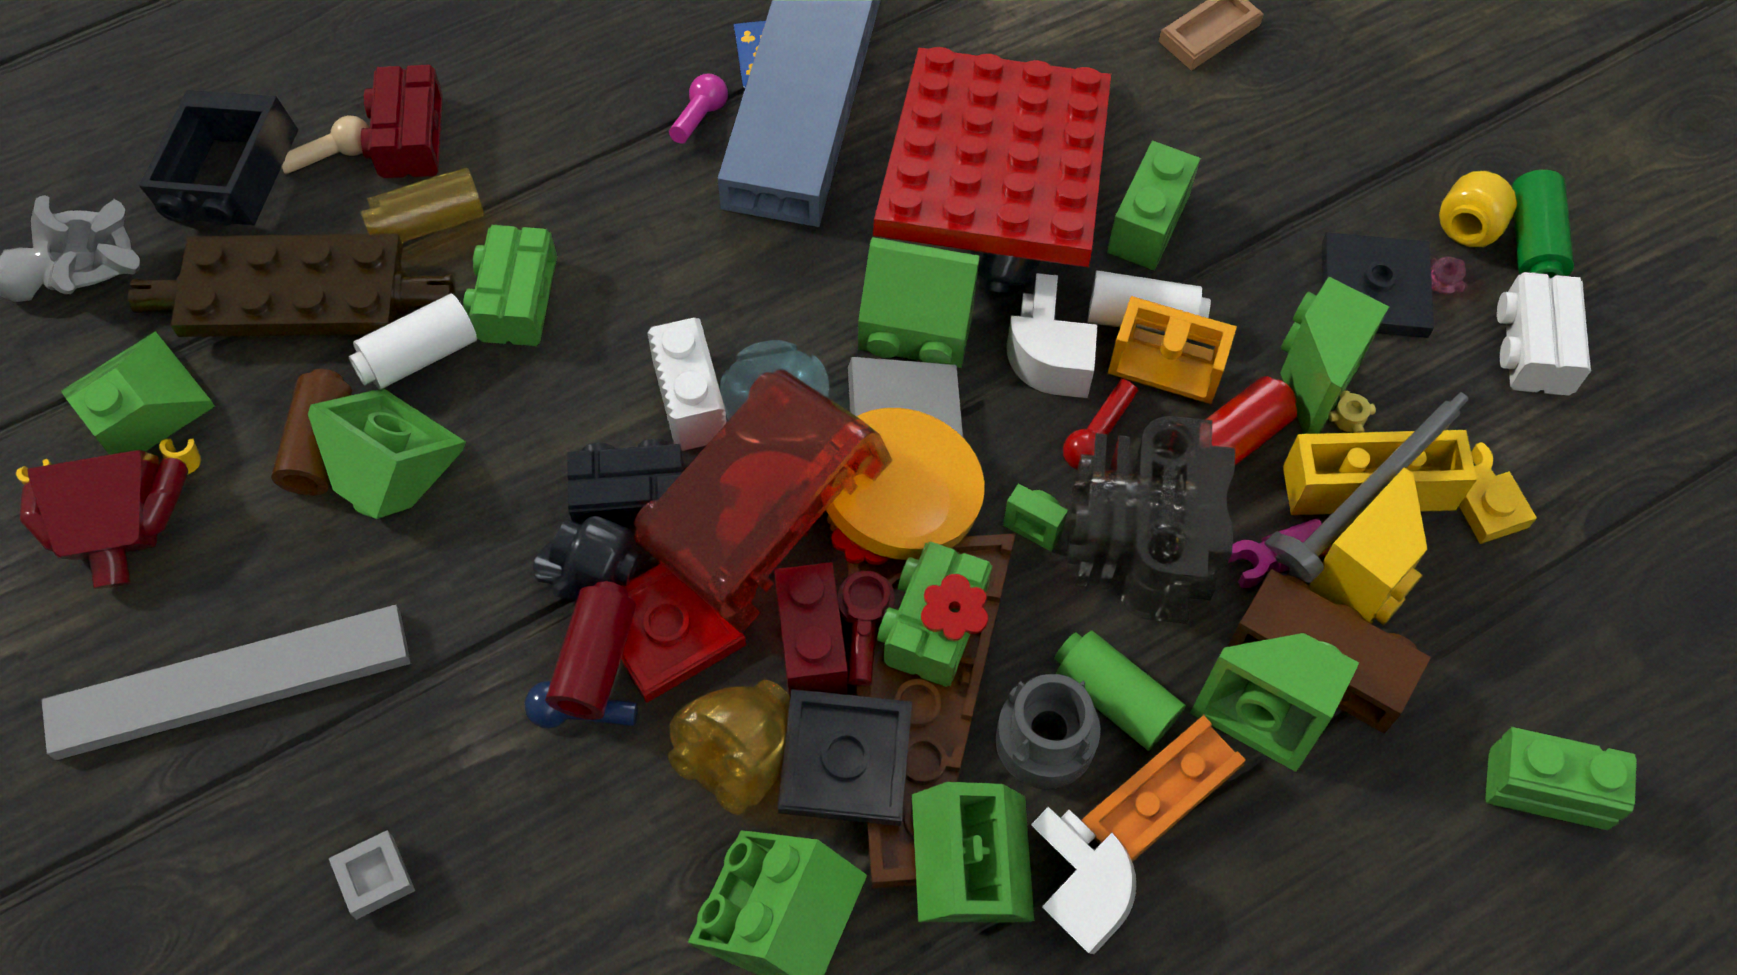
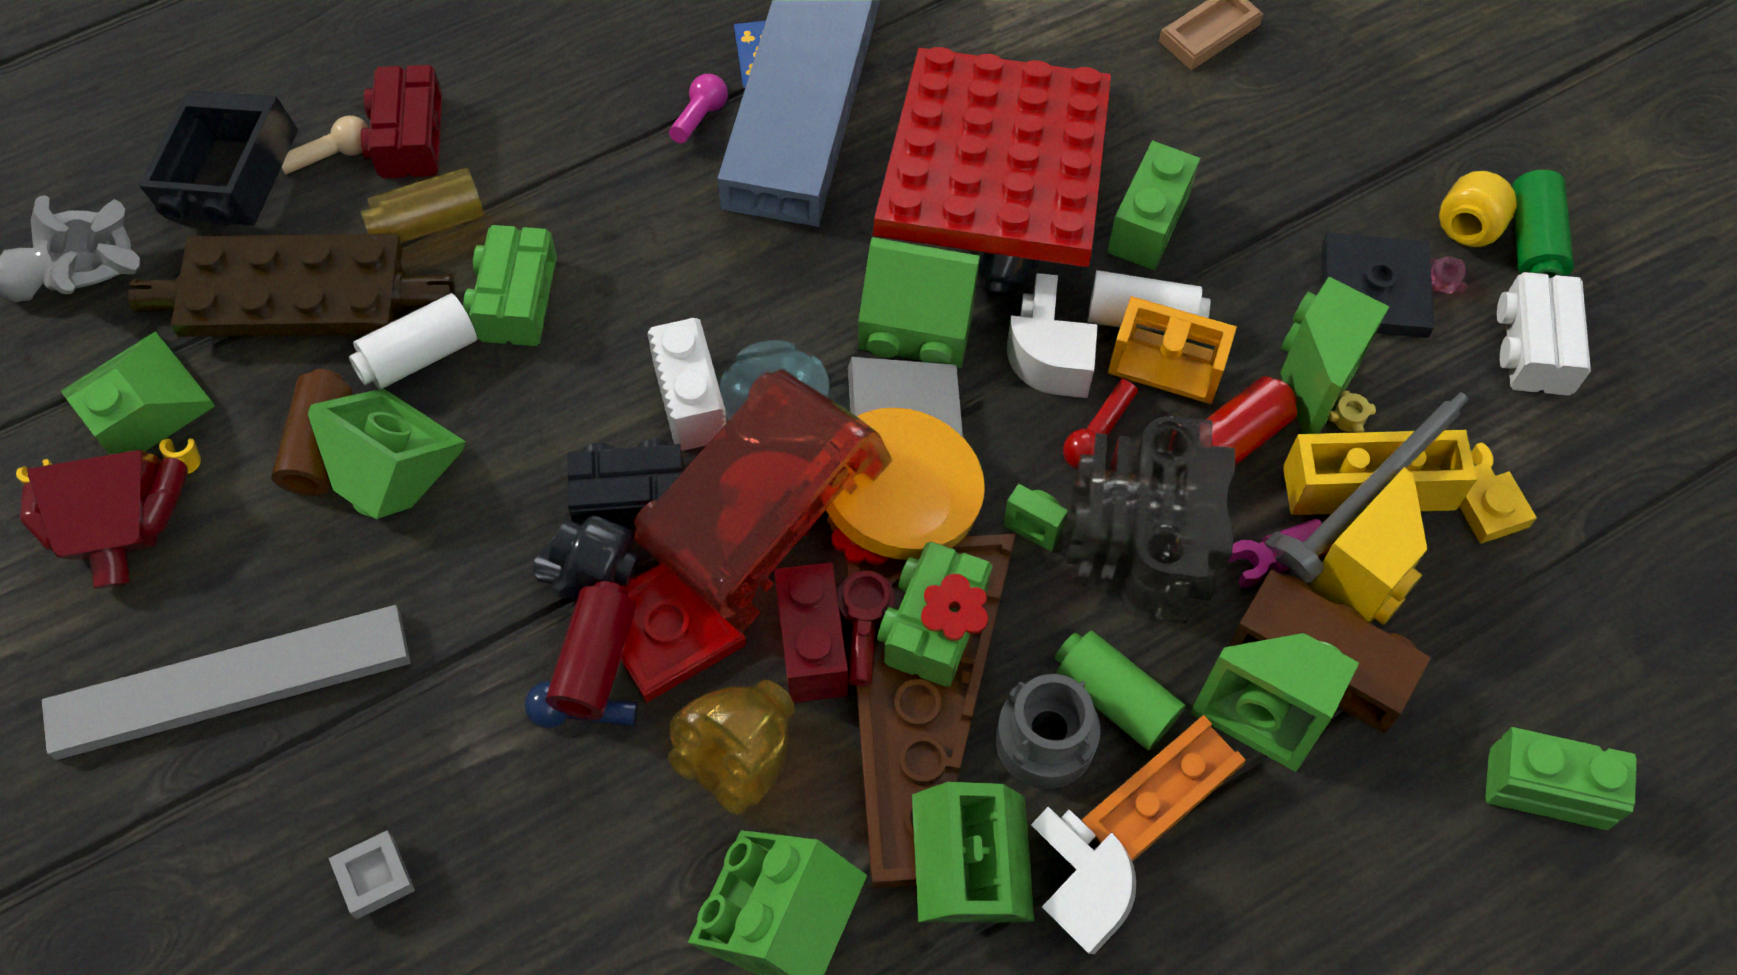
black plate [778,689,912,826] -> none

